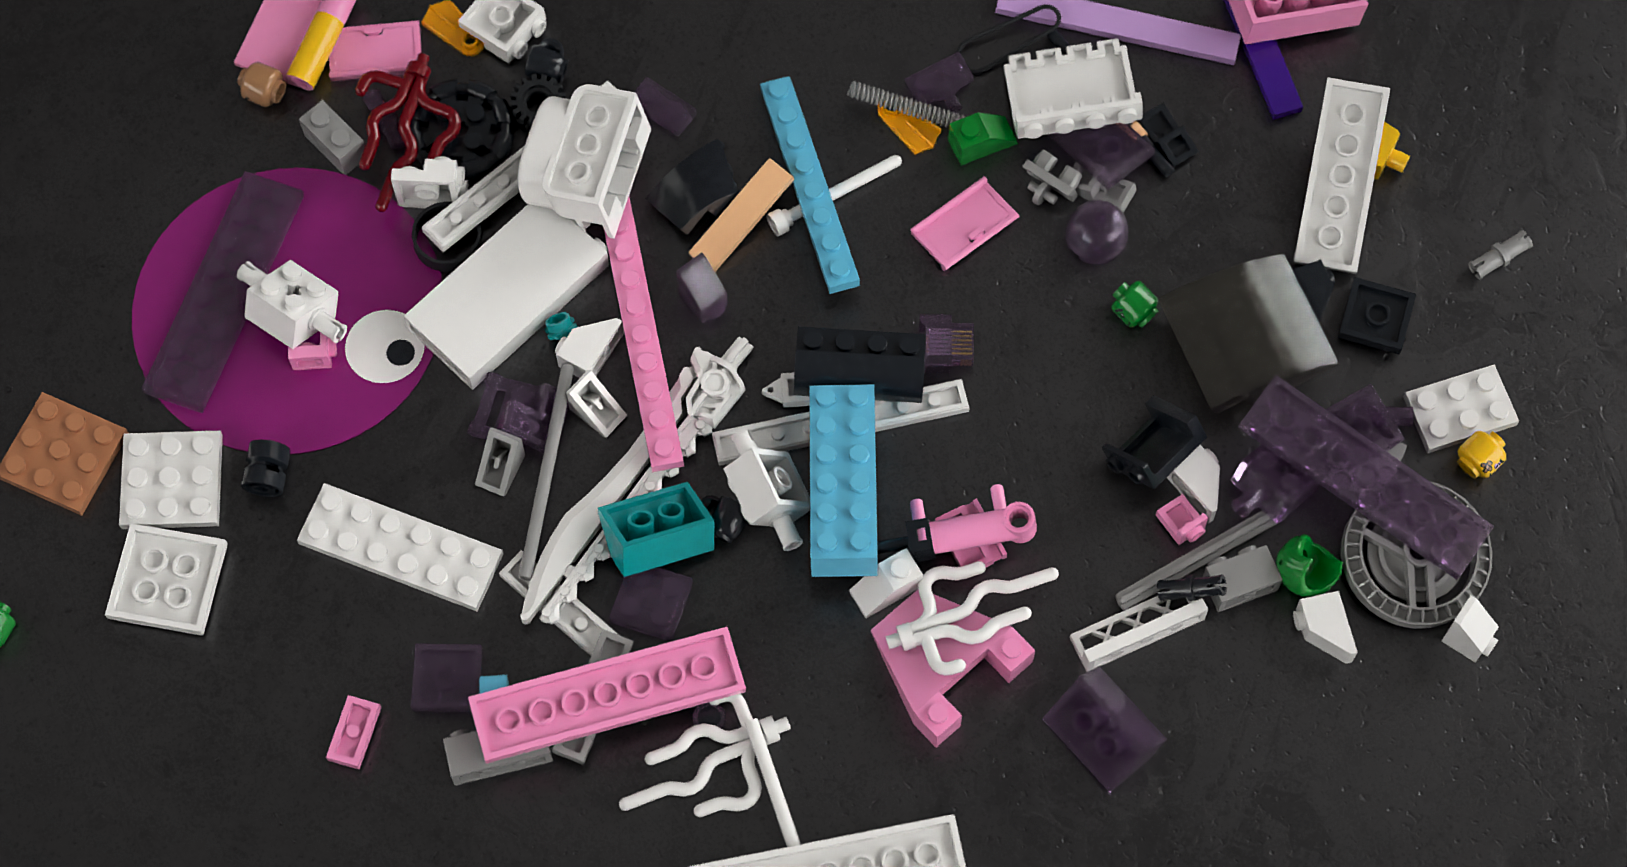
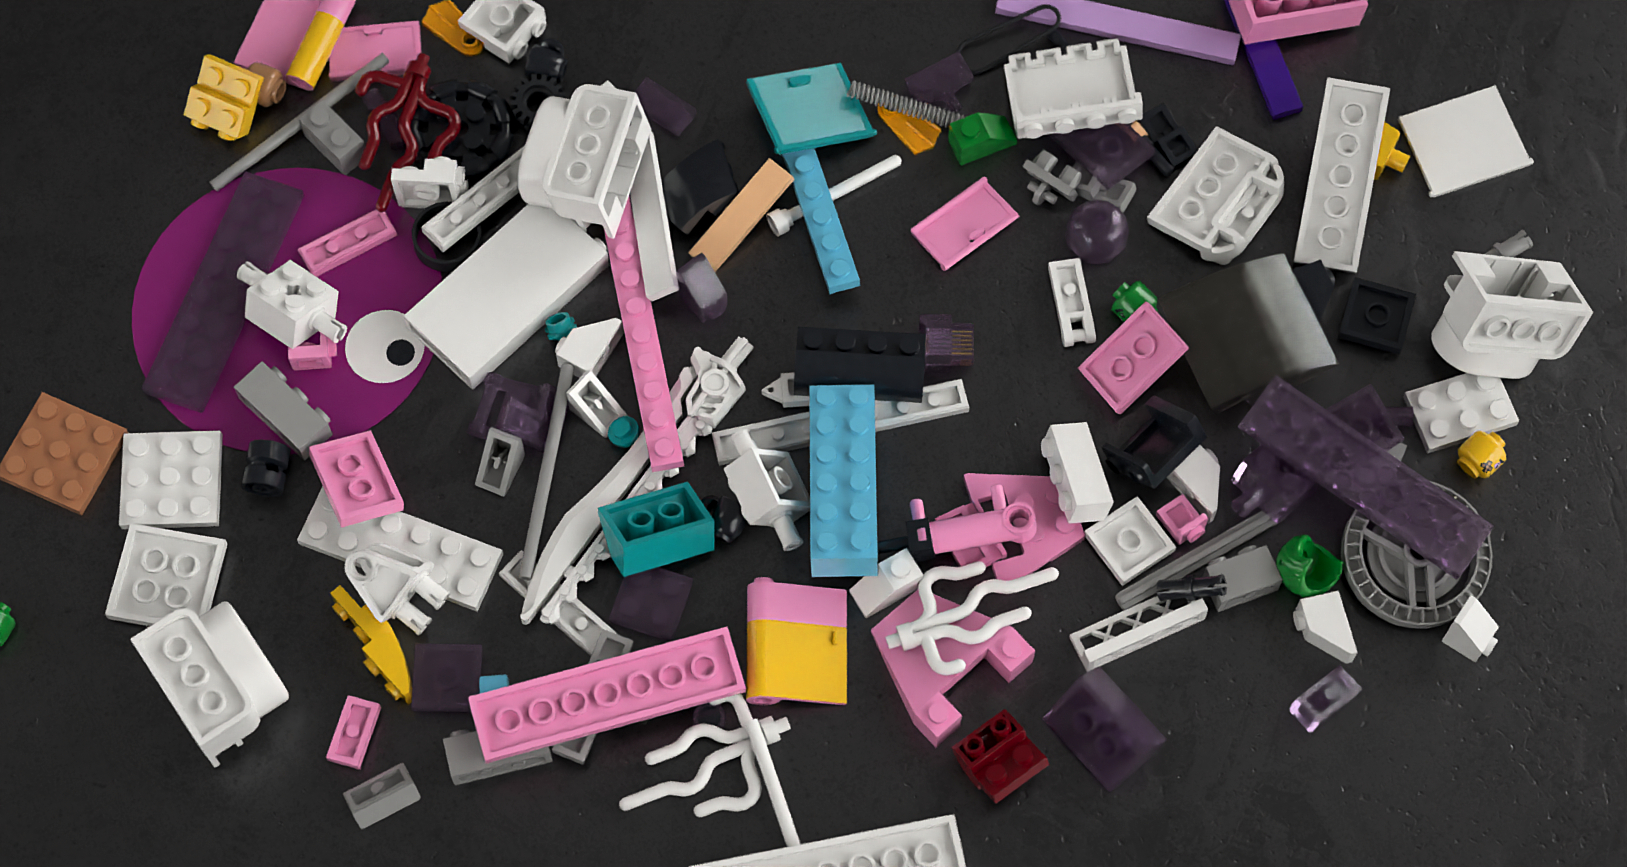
none -> white brick [131,602,289,767]
none -> yellow plate [184,54,264,141]
none -> light grey piece [209,53,390,192]
none -> light grey brick [234,361,333,461]
none -> bright pink tile [298,209,397,277]
none -> bright pink plate [309,430,404,527]
none -> yellow slope [330,585,413,705]
none -> light grey slope [343,763,421,829]
none -> white piece [345,543,451,635]
none -> teal plate [608,416,640,448]
none -> white tile [630,131,679,301]
none -> teal piece [746,63,877,154]
none -> yellow door [746,577,847,705]
none -> dark red brick [952,709,1049,803]
none -> bright pink wing [963,473,1085,594]
none -> white brick [1041,422,1114,524]
none -> white plate [1048,258,1096,347]
none -> bright pink tile [1078,301,1189,415]
none -> white plate [1084,496,1176,586]
none -> white plate [1147,126,1284,265]
none -> clear purple slope [1289,665,1363,733]
none -> white piece [1398,86,1534,198]
none -> white brick [1431,251,1593,379]

